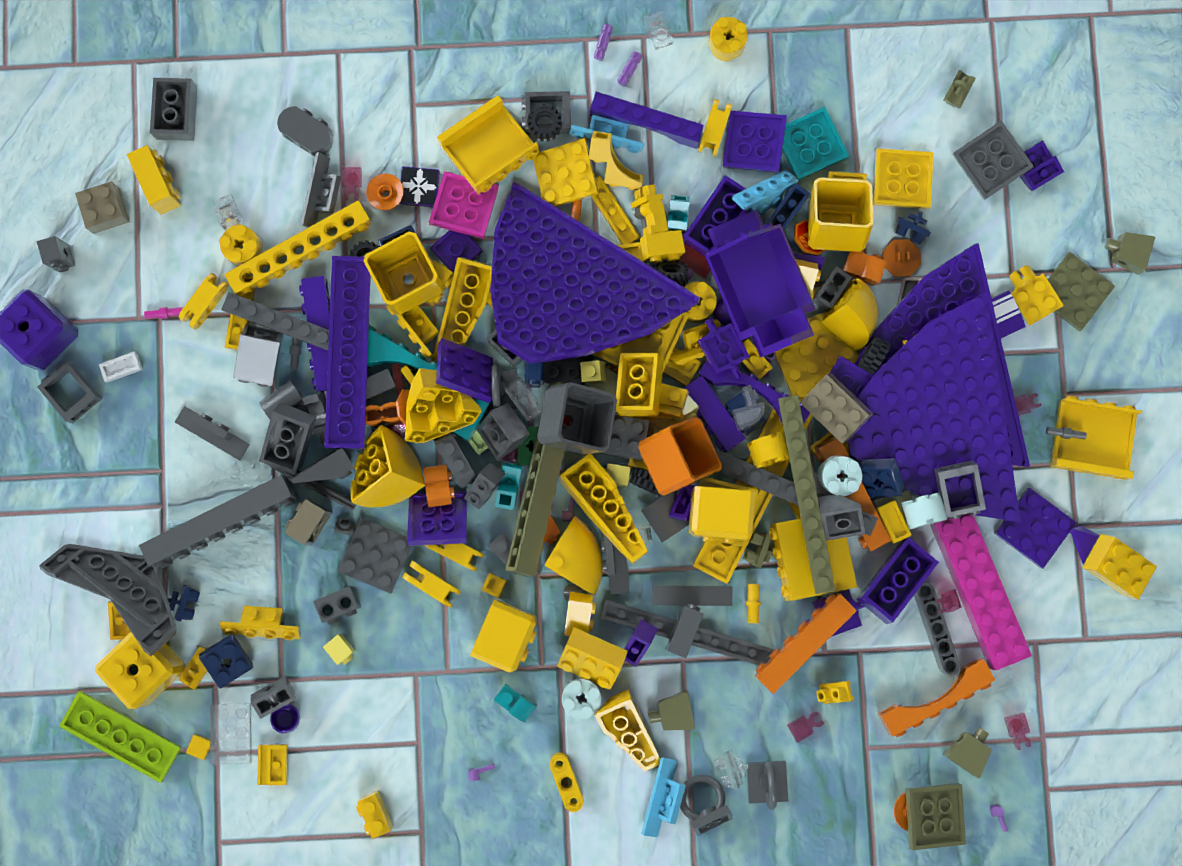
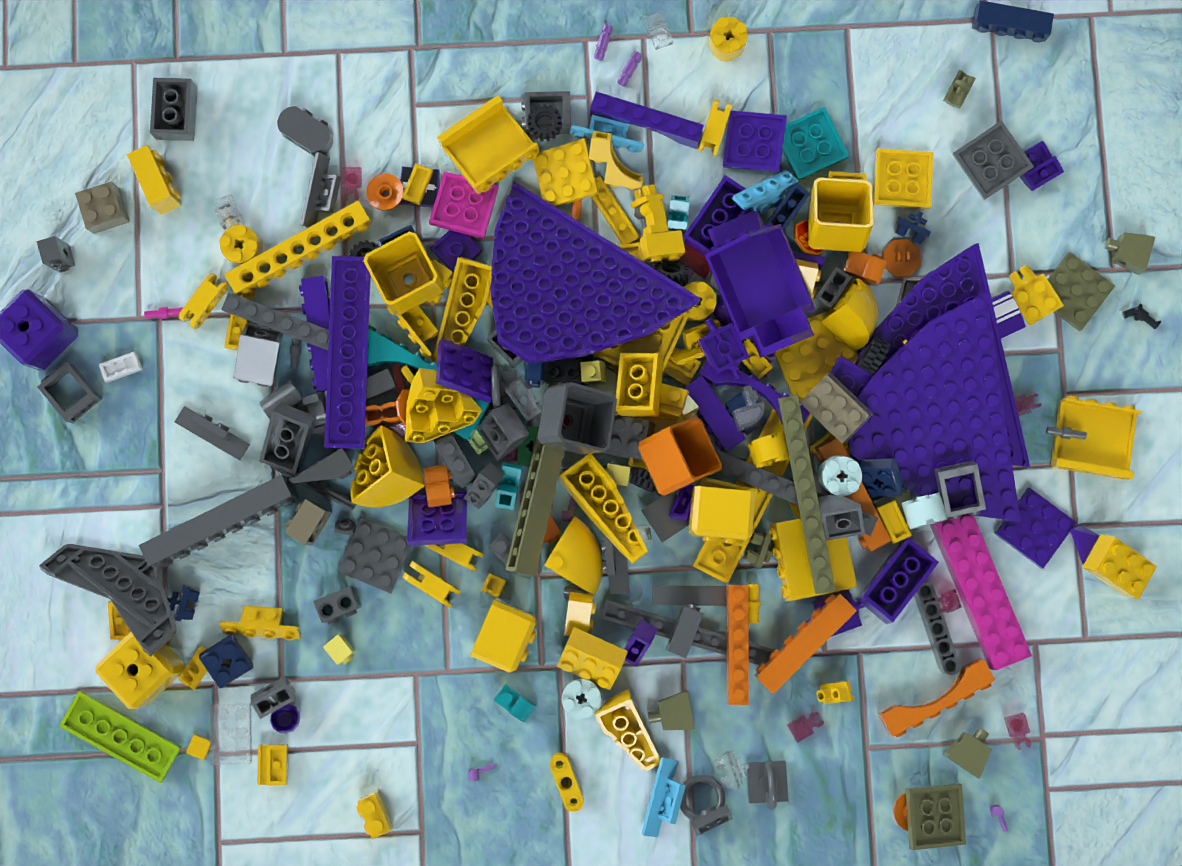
none -> yellow tile [402,163,434,206]
none -> orange brick [726,585,749,705]
none -> dark blue brick [972,0,1054,43]
none -> black piece [1122,303,1161,329]

